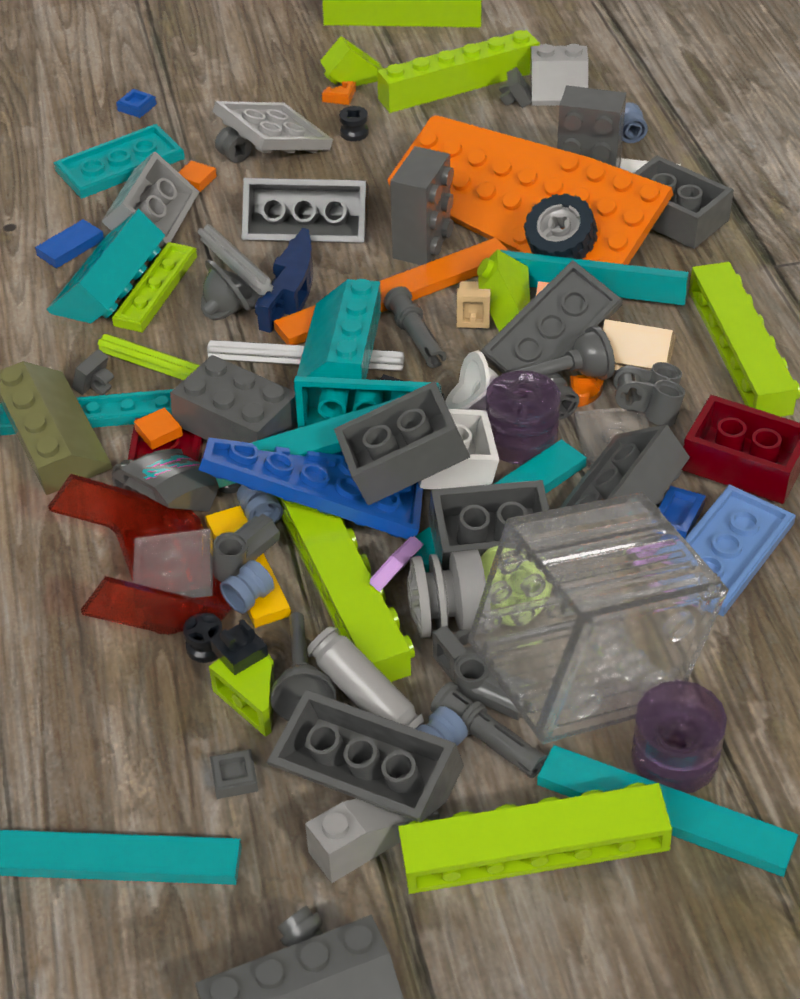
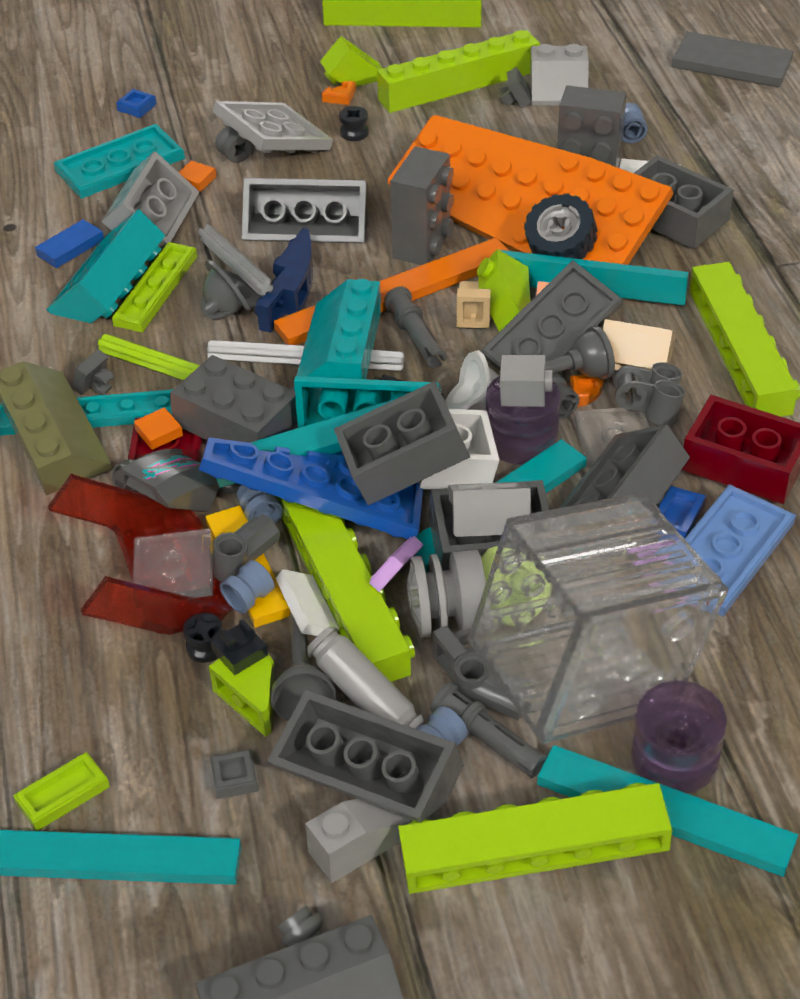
none -> lime tile [13,752,110,831]
none -> white tile [276,569,339,636]
none -> light grey panel [448,482,531,537]
none -> light grey brick [500,355,553,407]
none -> dark grey tile [672,31,794,87]

